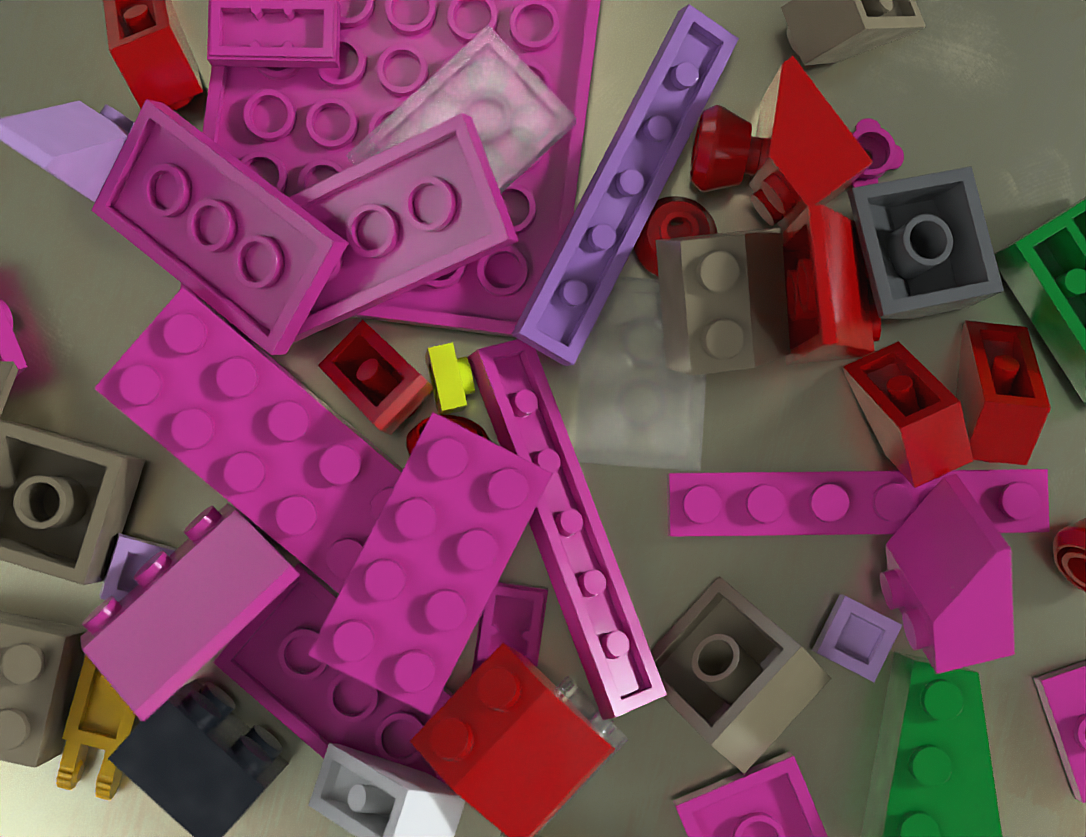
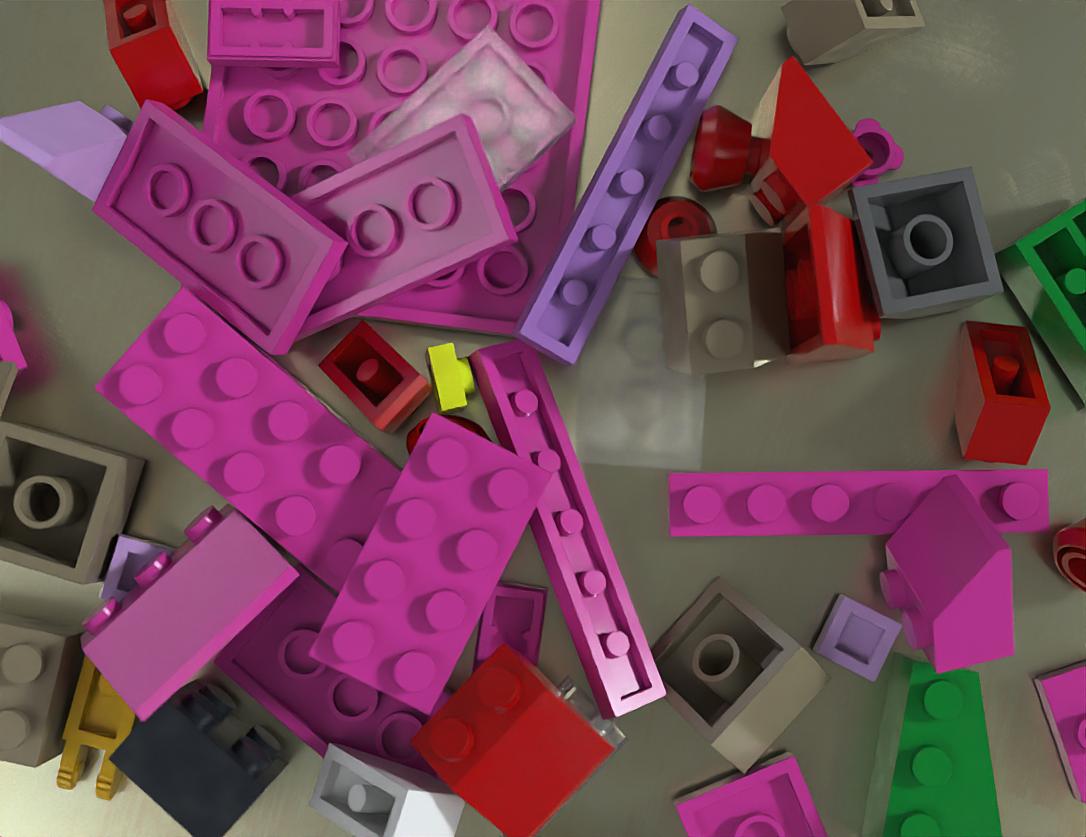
red slope [843,341,973,488] -> none

